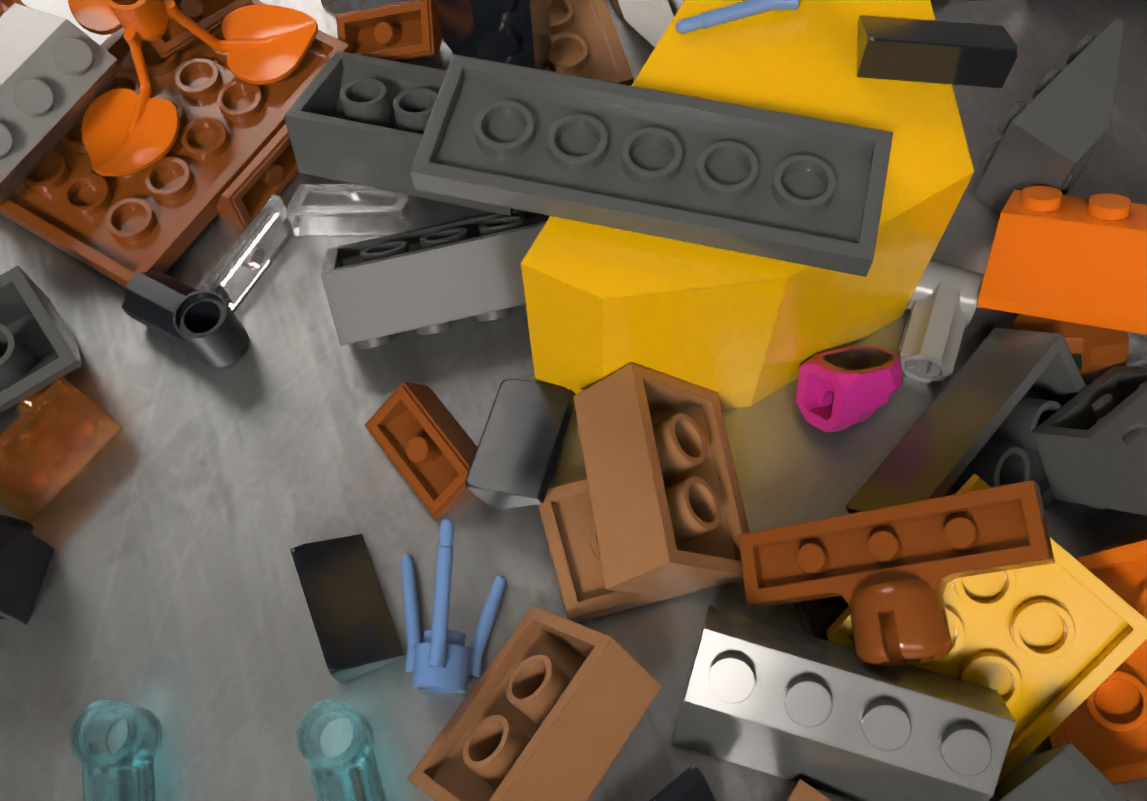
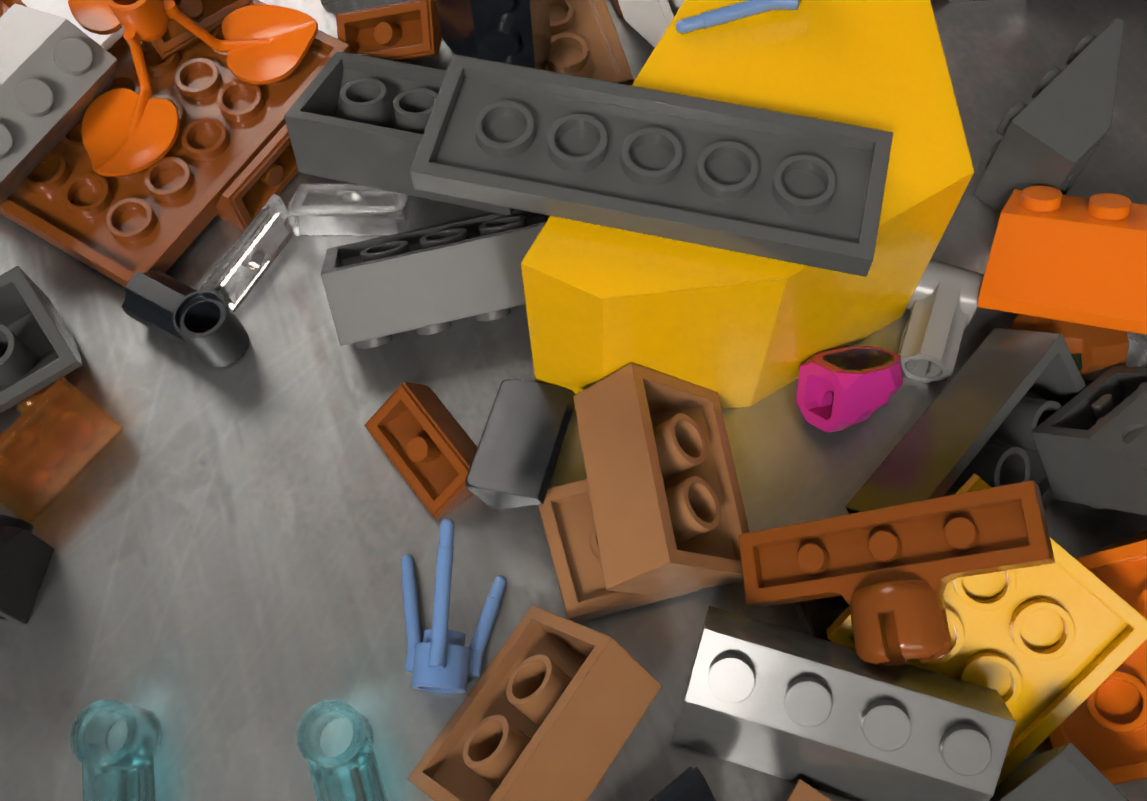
black slope [290,534,405,684] -> none
black slope [857,15,1017,88] -> none

